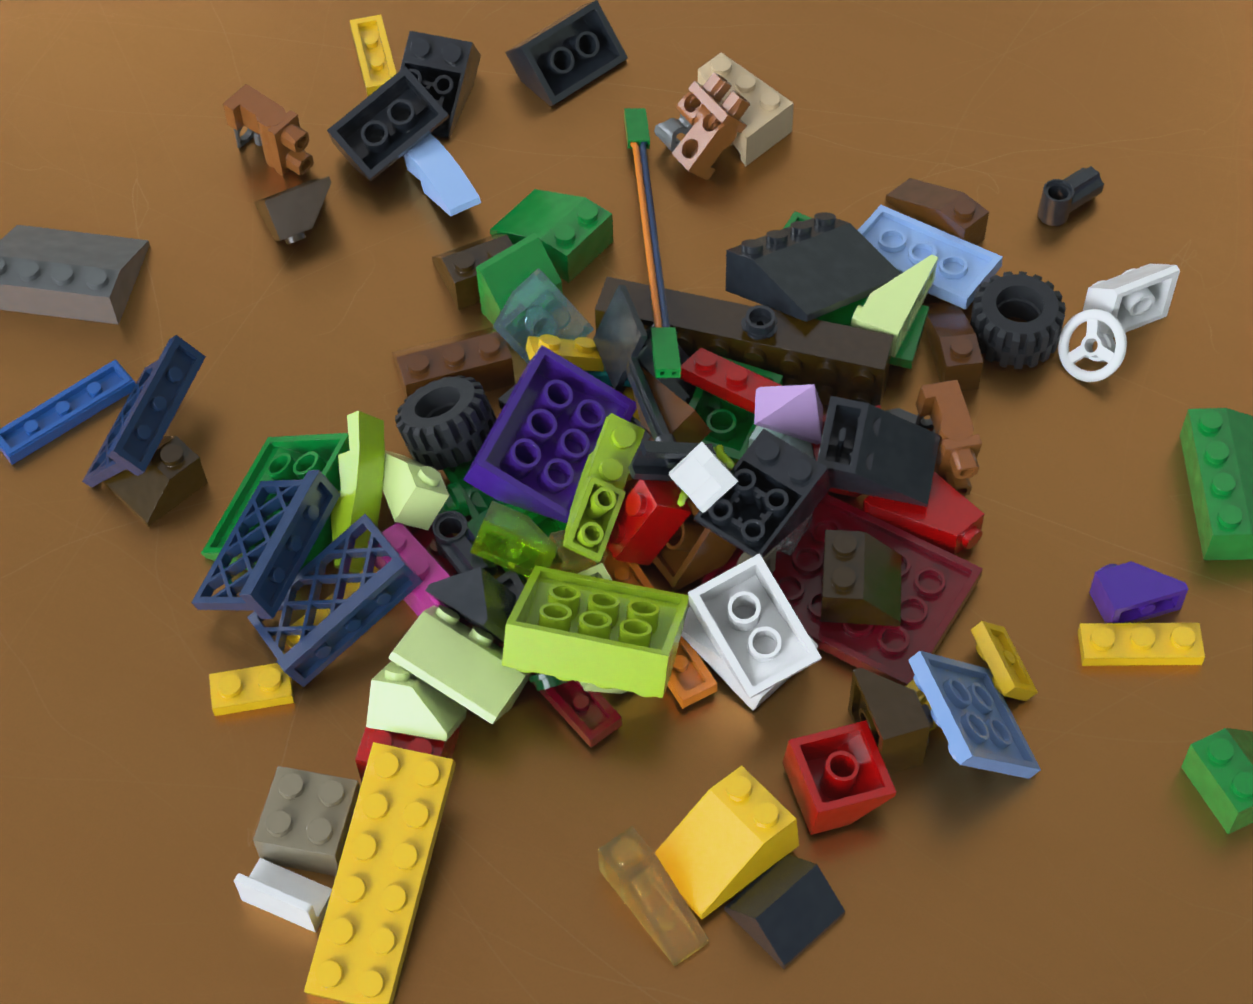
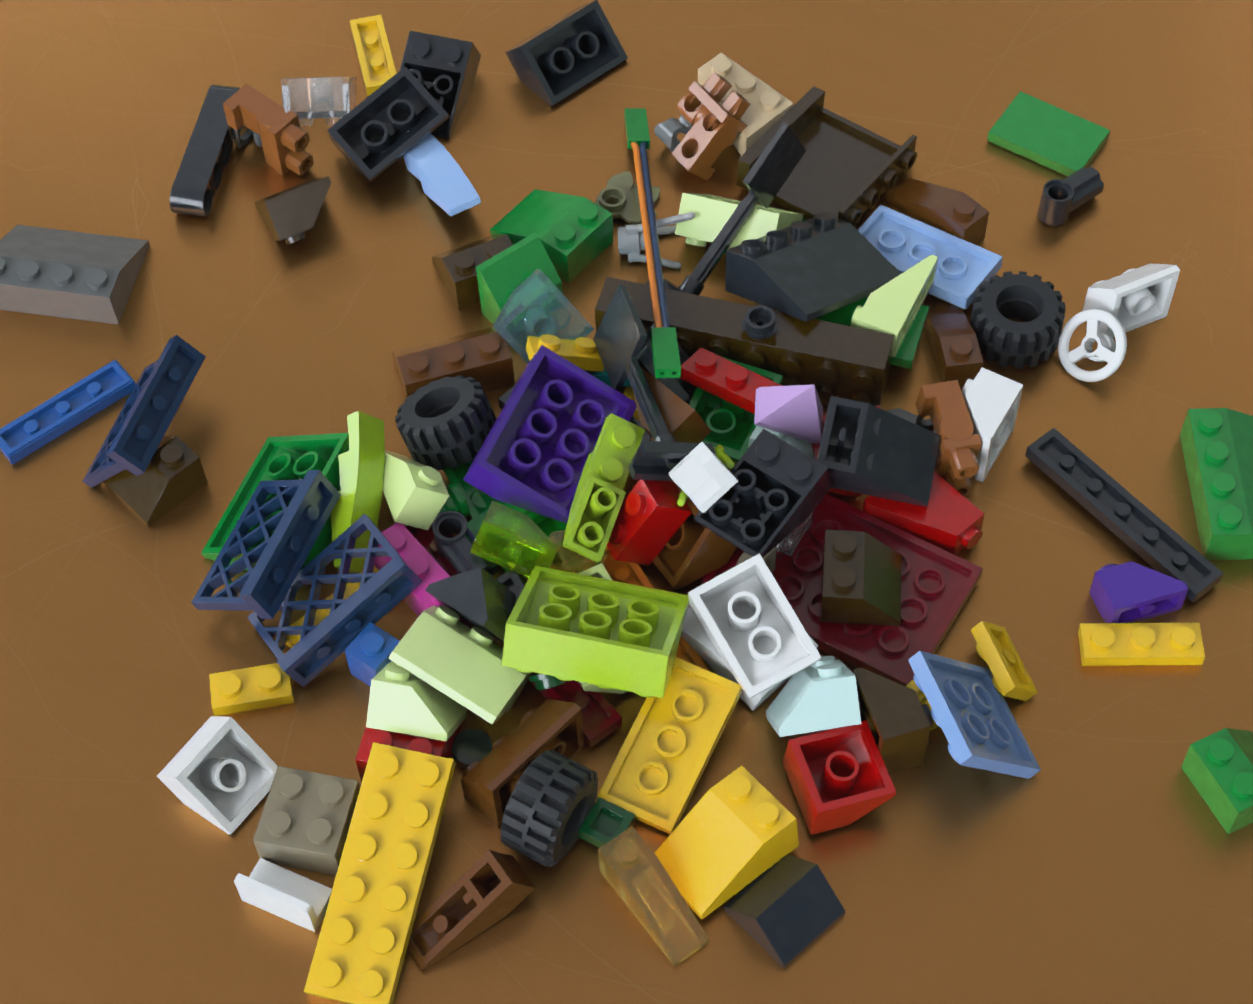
none -> white slope [157,716,278,835]
none -> black beam [170,85,240,217]
none -> clear slope [281,77,357,126]
none -> blue brick [344,622,400,687]
none -> reddish brown slope [407,850,536,970]
none -> black tile [452,728,493,770]
none -> reddish brown slope [461,699,585,828]
none -> black tyre [501,749,598,867]
none -> dark green plate [578,797,636,856]
none -> olive plate [596,171,660,224]
none -> yellow plate [597,657,743,834]
none -> light grey plant [618,212,695,269]
none -> black piece [646,122,807,295]
none -> yellowish green slope [675,193,803,250]
none -> dark brown panel [736,86,917,227]
none -> light aqua slope [766,656,862,737]
none -> white slope [962,367,1023,483]
none -> green tile [987,91,1110,176]
none -> black plate [1025,428,1223,603]

